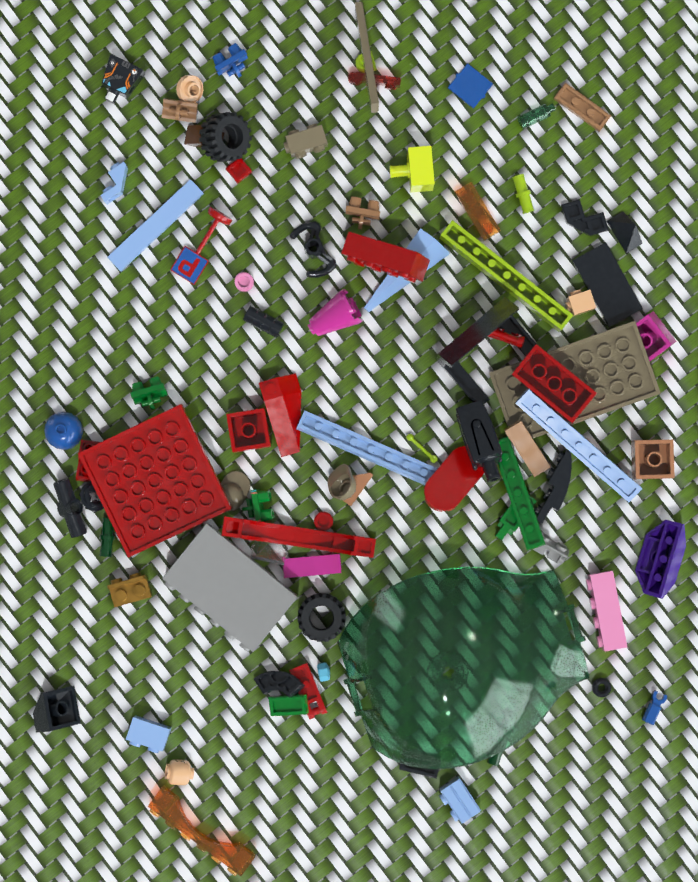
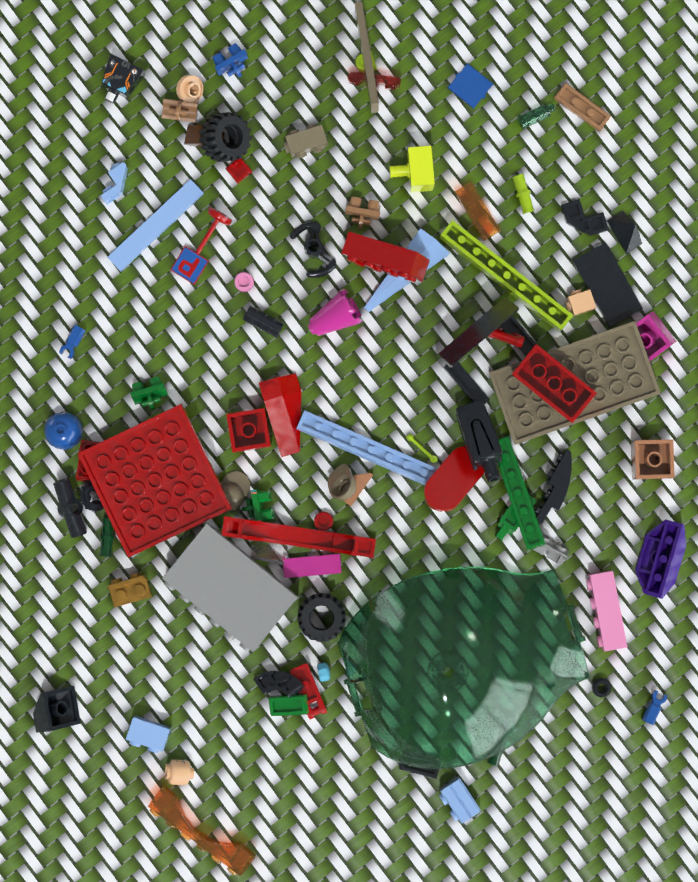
tile [504,419,551,477] -> none
light blue plate [515,388,642,502] -> none
none -> blue bar [59,325,86,359]

